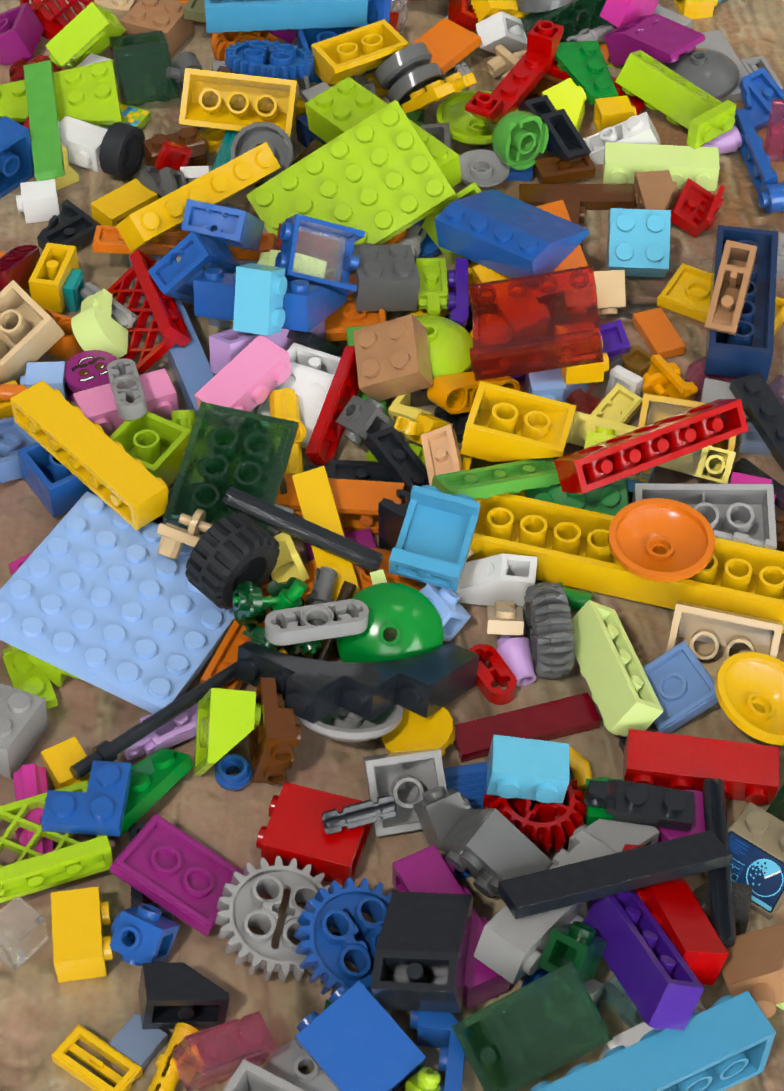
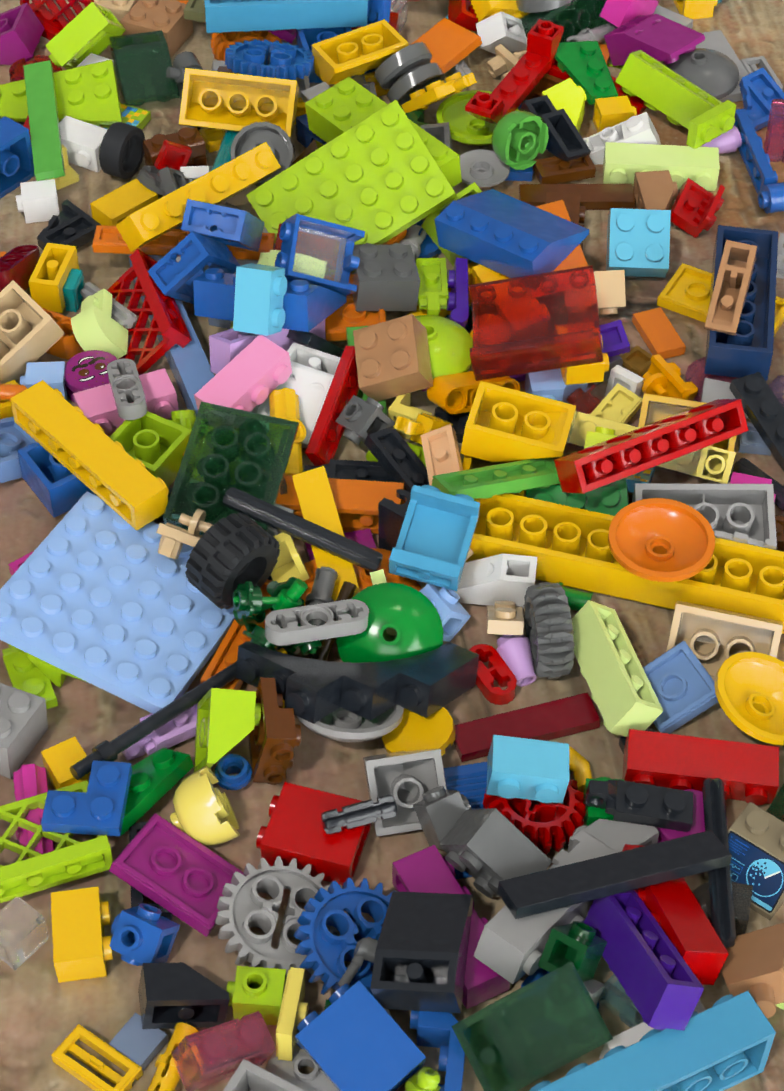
none -> light yellow cylinder [170,766,240,846]
none -> lime brick [226,966,287,1026]
none -> light yellow plate [276,967,309,1061]
none -> dark grey hand [337,937,378,987]

